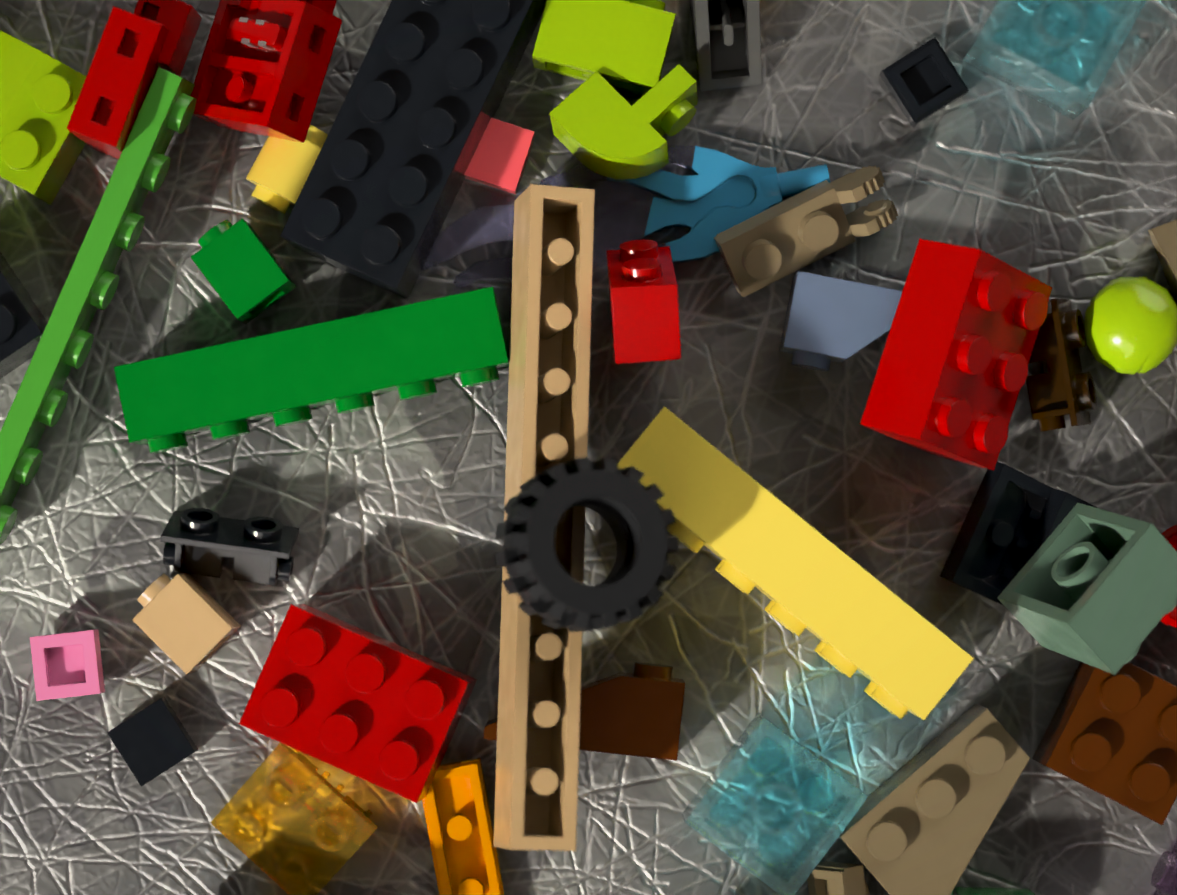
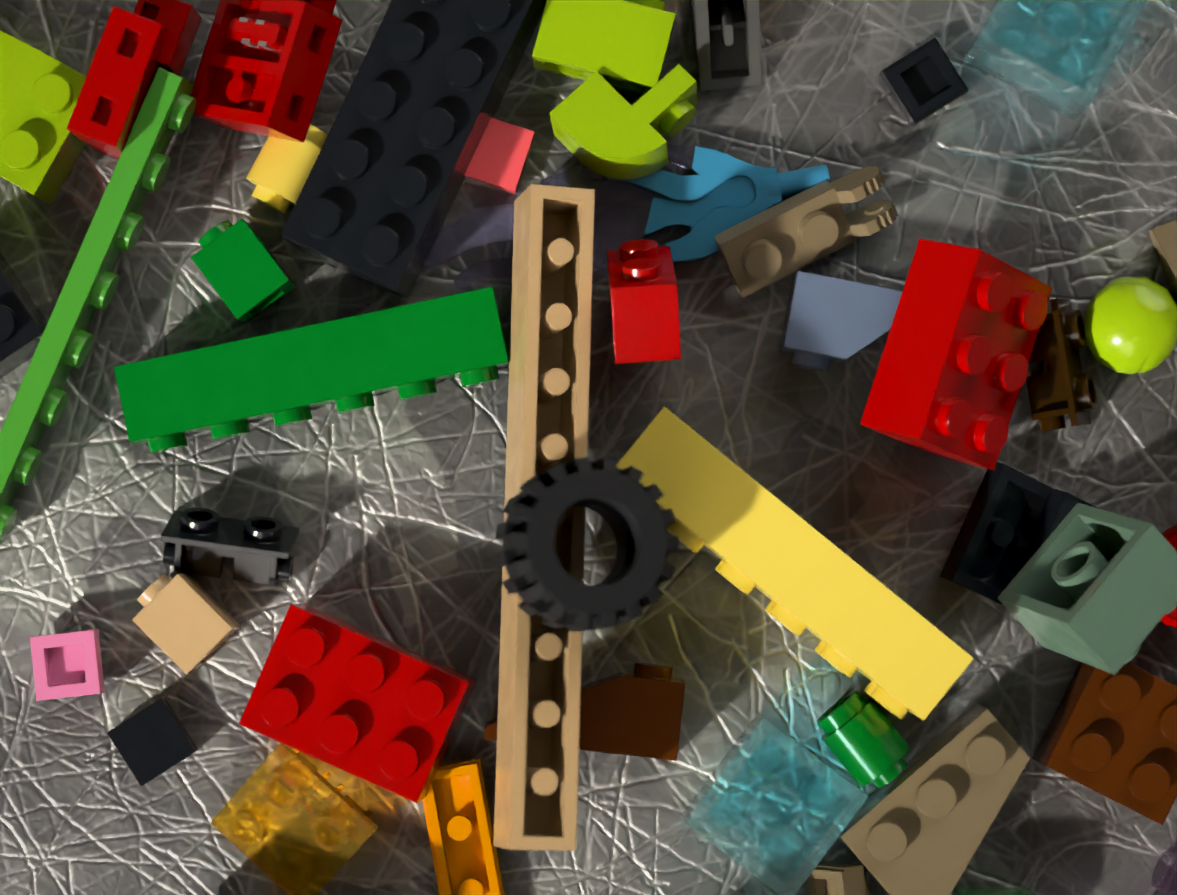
none -> green brick [816,690,910,788]

